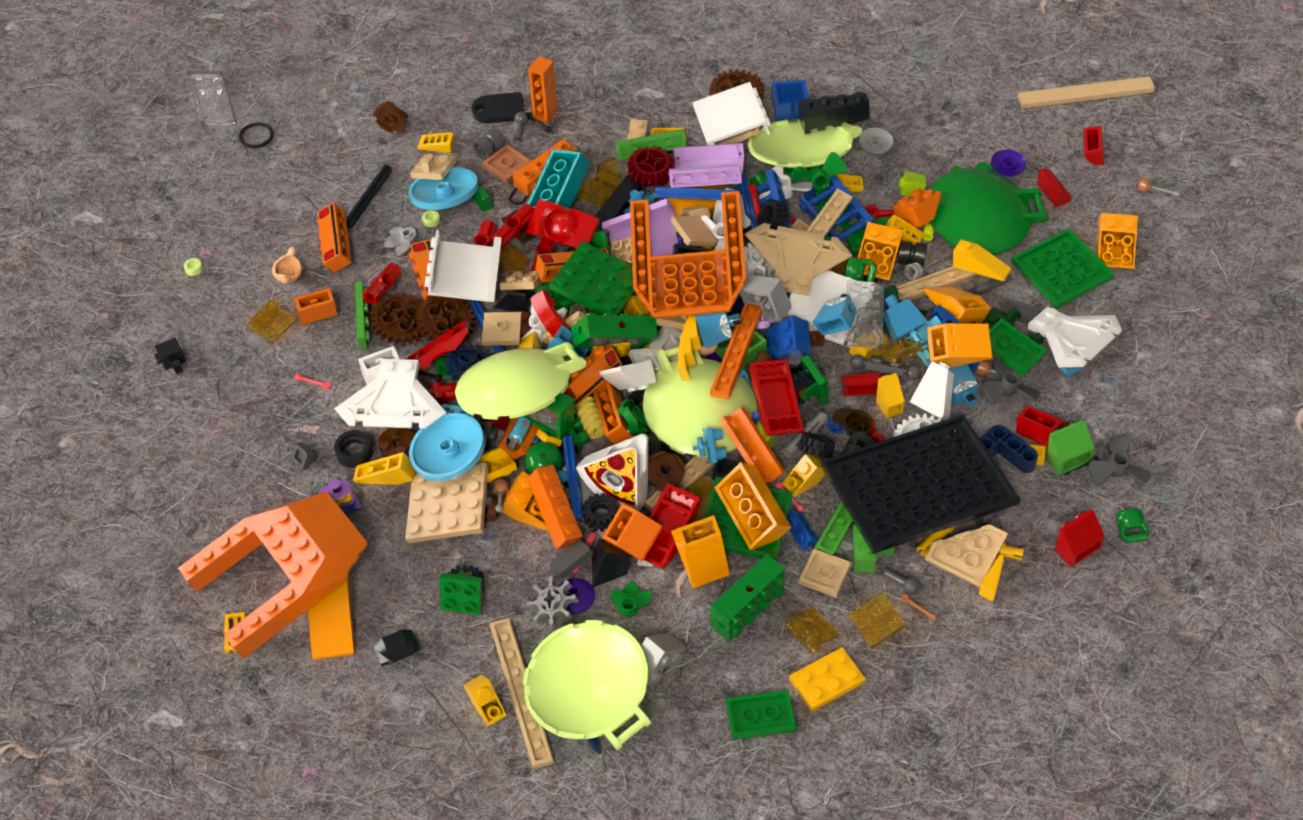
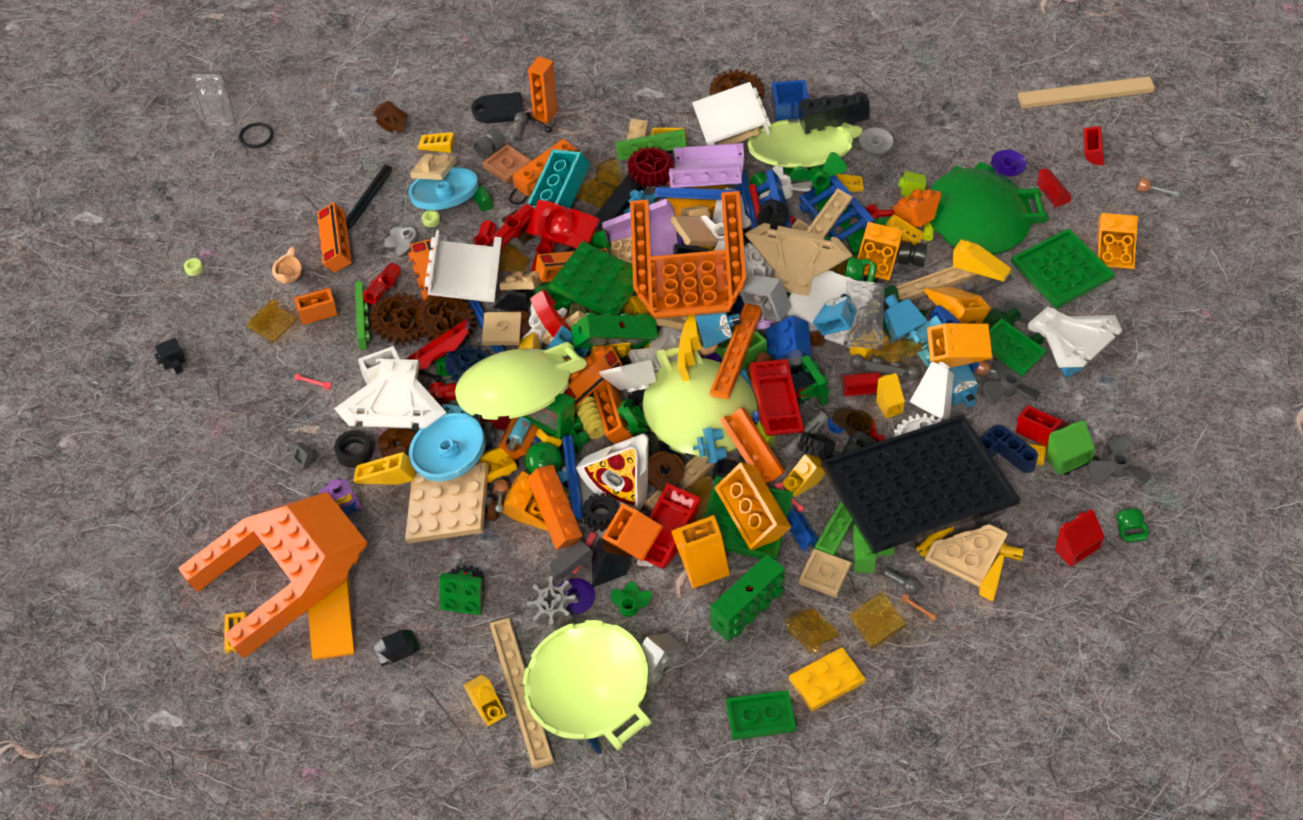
light grey bush [905,262,923,280] -> none

